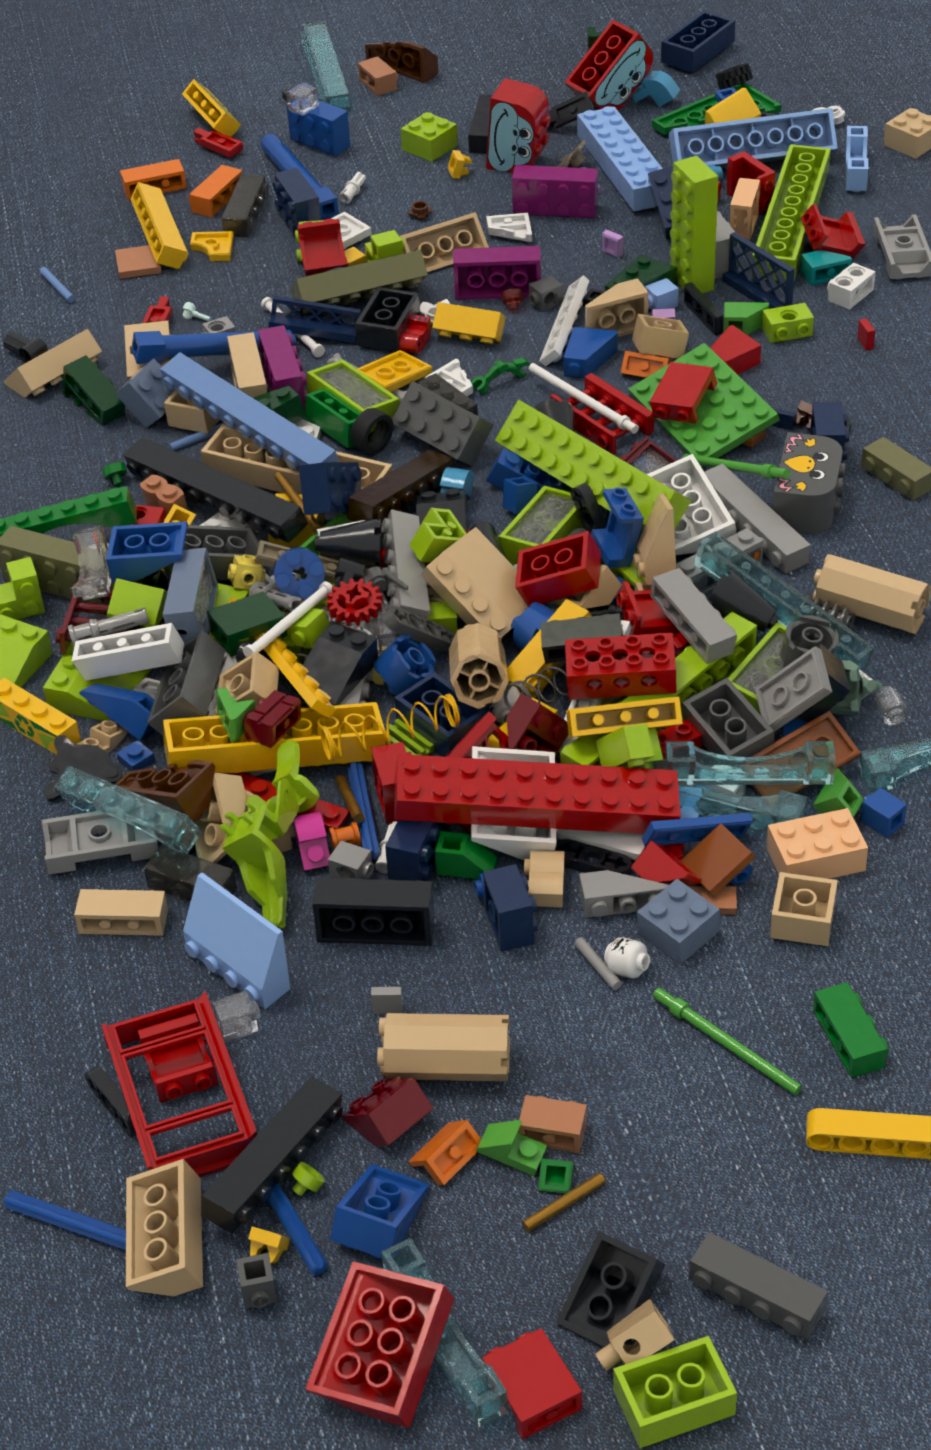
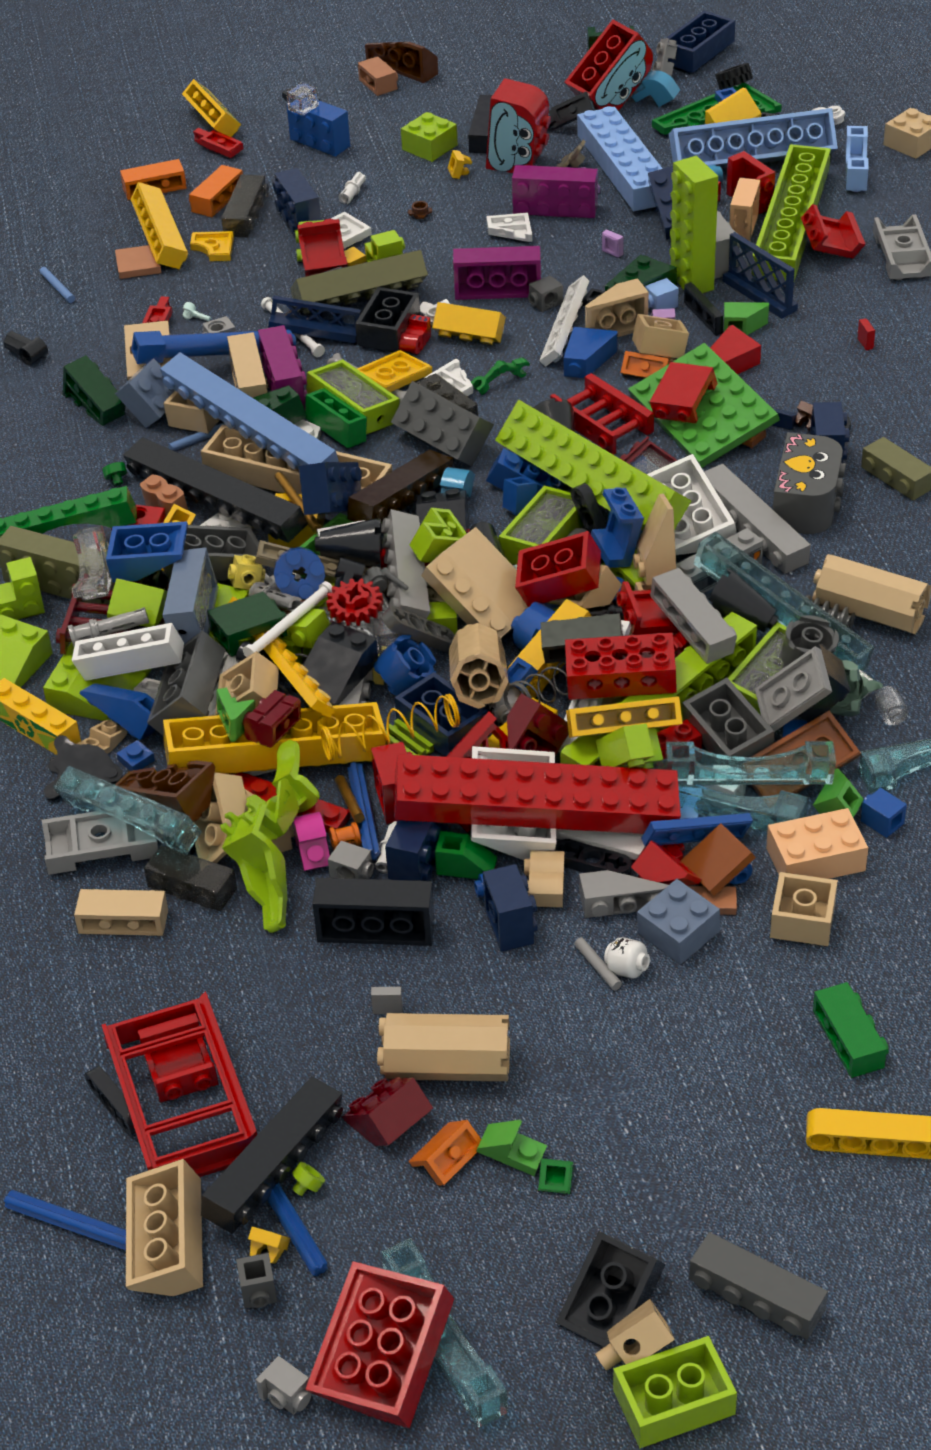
tan slope [3,329,102,398] -> none
light blue slope [183,873,291,1009] -> none
clear brick [212,991,261,1042] -> none
blue brick [260,134,339,220] -> none
clear light blue brick [300,21,351,112] -> none
blue slope [330,1164,430,1261] -> none
black tyre [350,408,394,455] -> none
tan slope [399,212,489,273] -> none
red panel [482,1328,582,1440] -> none
clear red tile [501,289,524,311] -> none
nougat brick [518,1095,587,1154] -> none
pearl gold bar [522,1173,606,1233] -> none
white bar [528,363,639,434] -> none
bright green bar [653,987,802,1096] -> none
bright green bar [683,454,790,479] -> none
lime brick [762,303,814,343] -> none
teal slope [800,250,852,286] -> none
white brick [827,263,876,310] -> none
none -> light grey brick [256,1356,312,1415]
none -> blue plate [507,657,538,691]
none -> light grey hinge [653,38,678,77]

